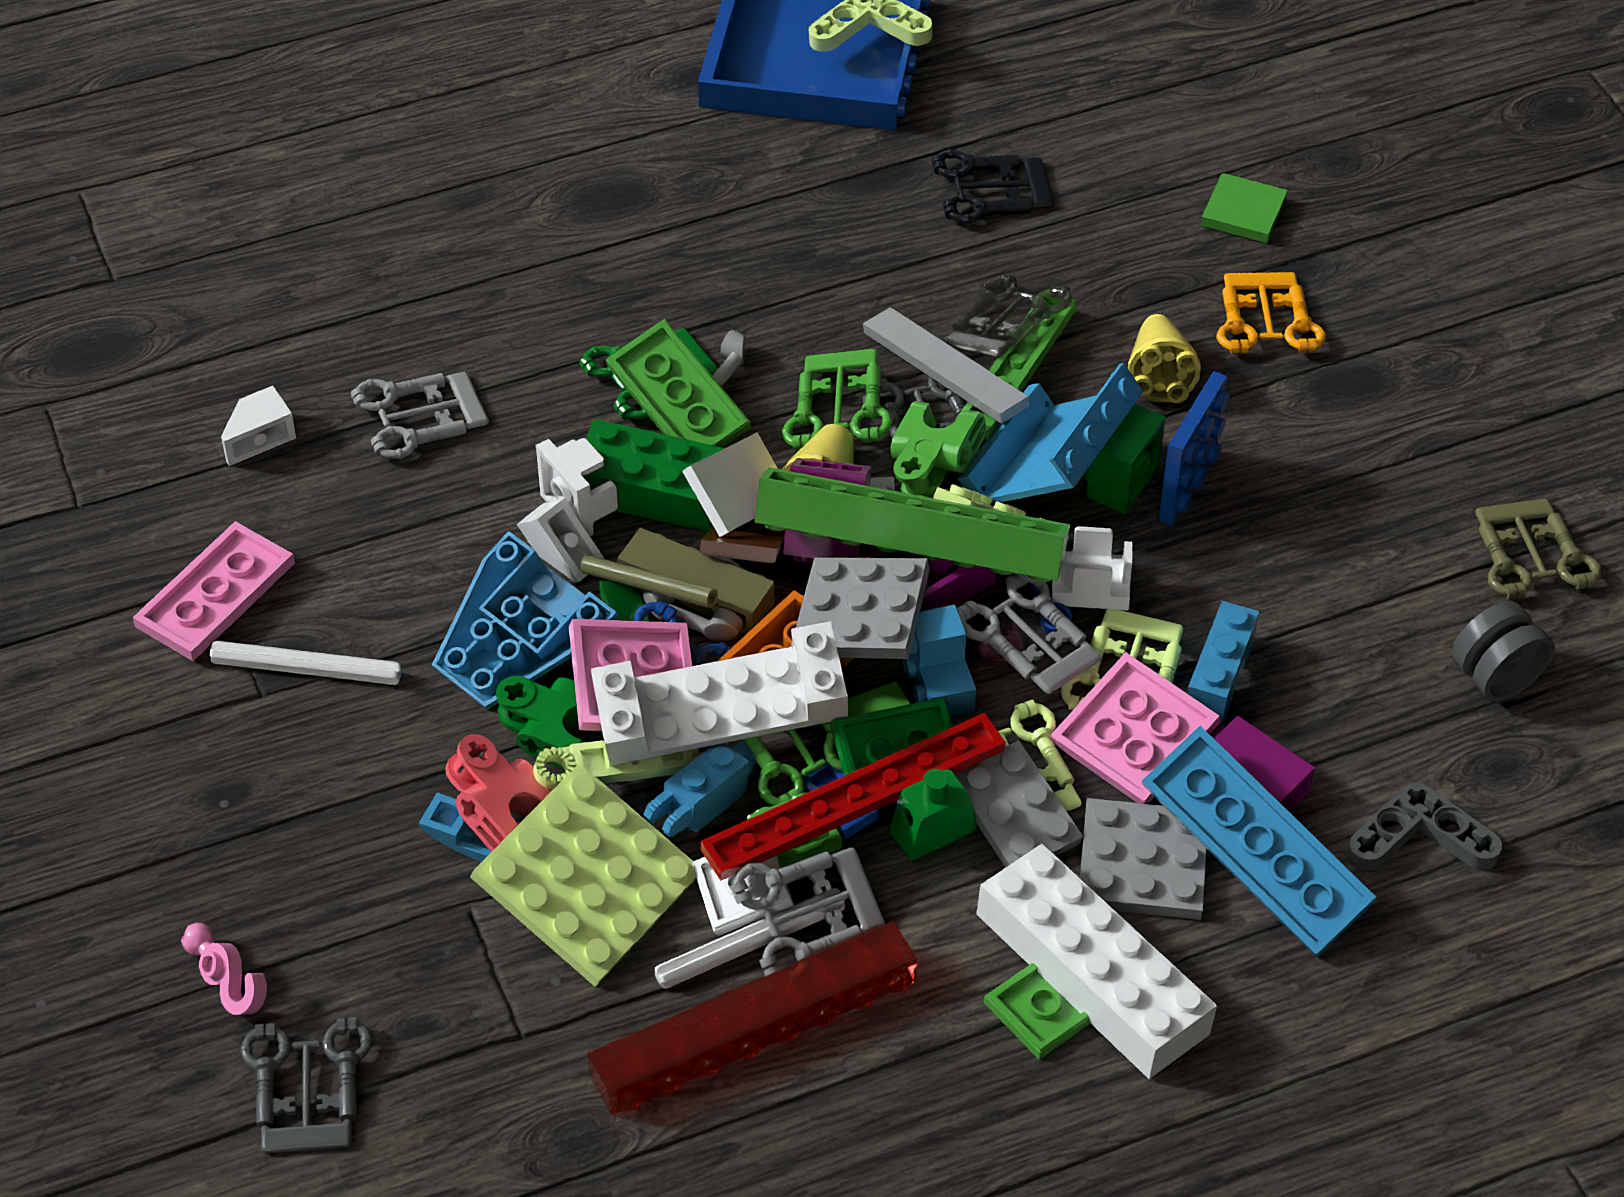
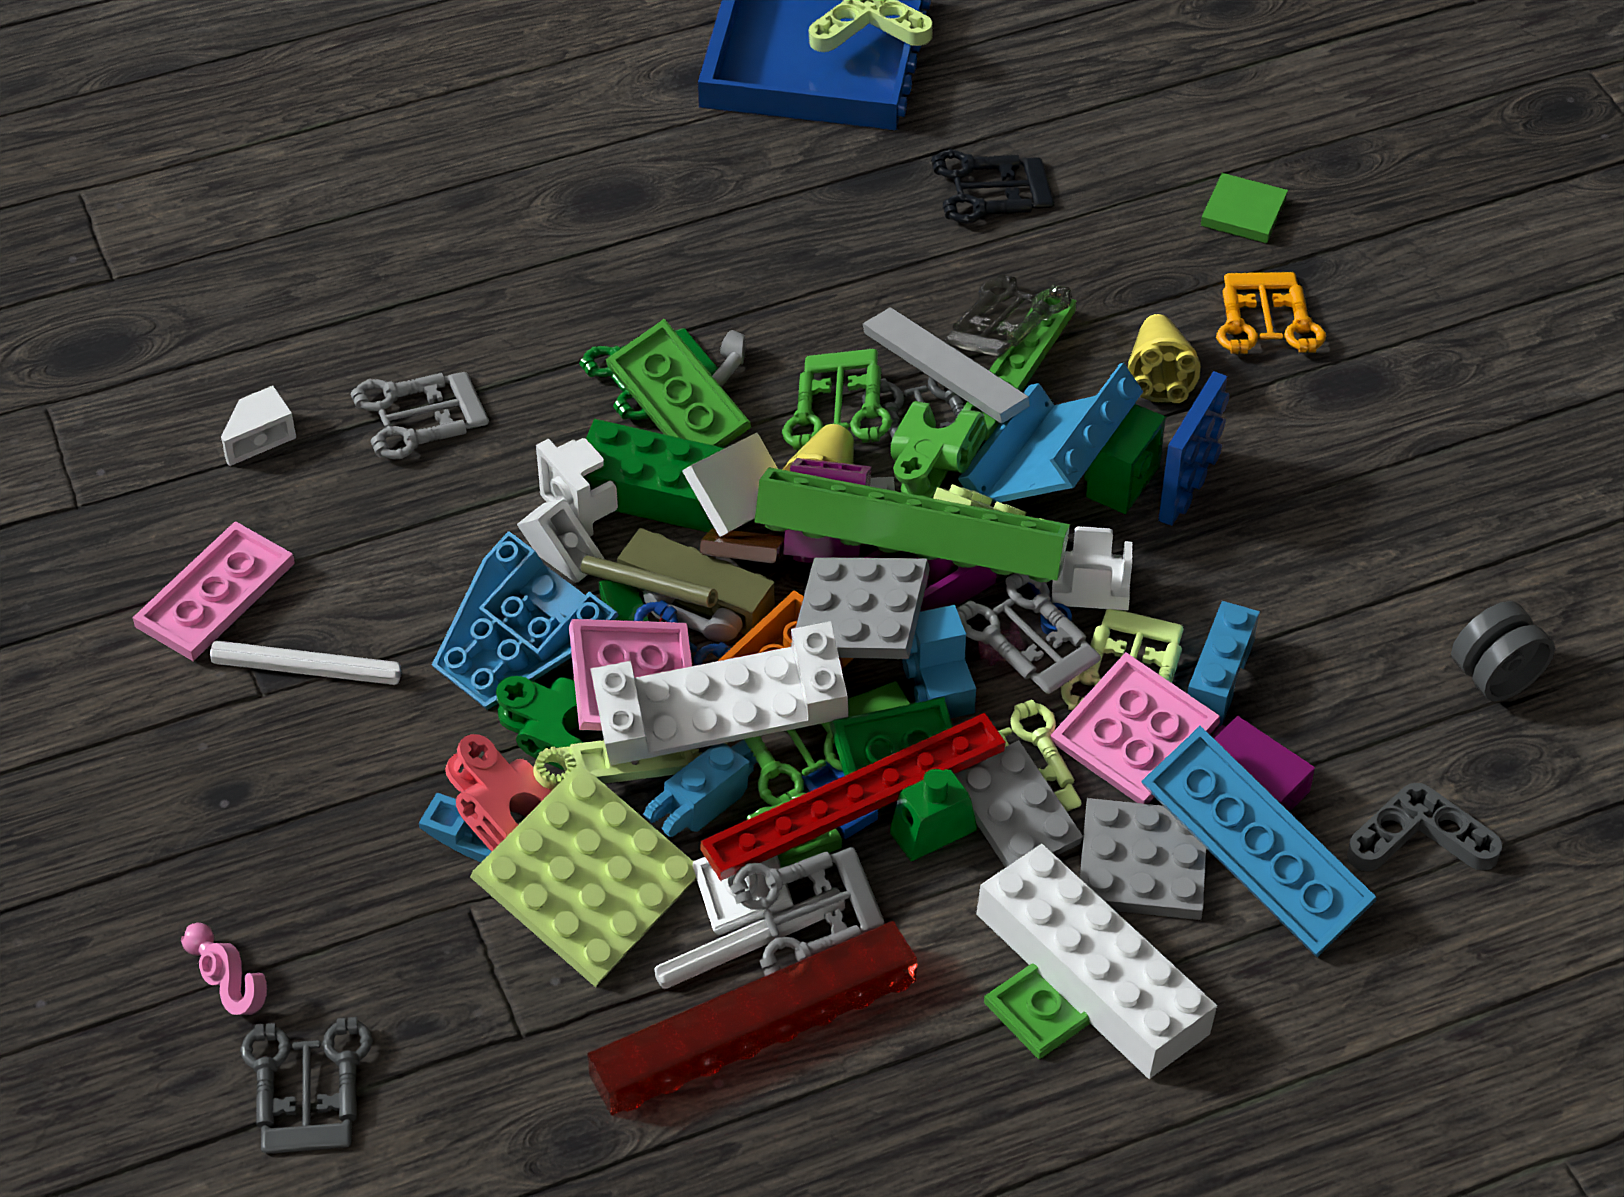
olive piece [1475,499,1601,599] -> none

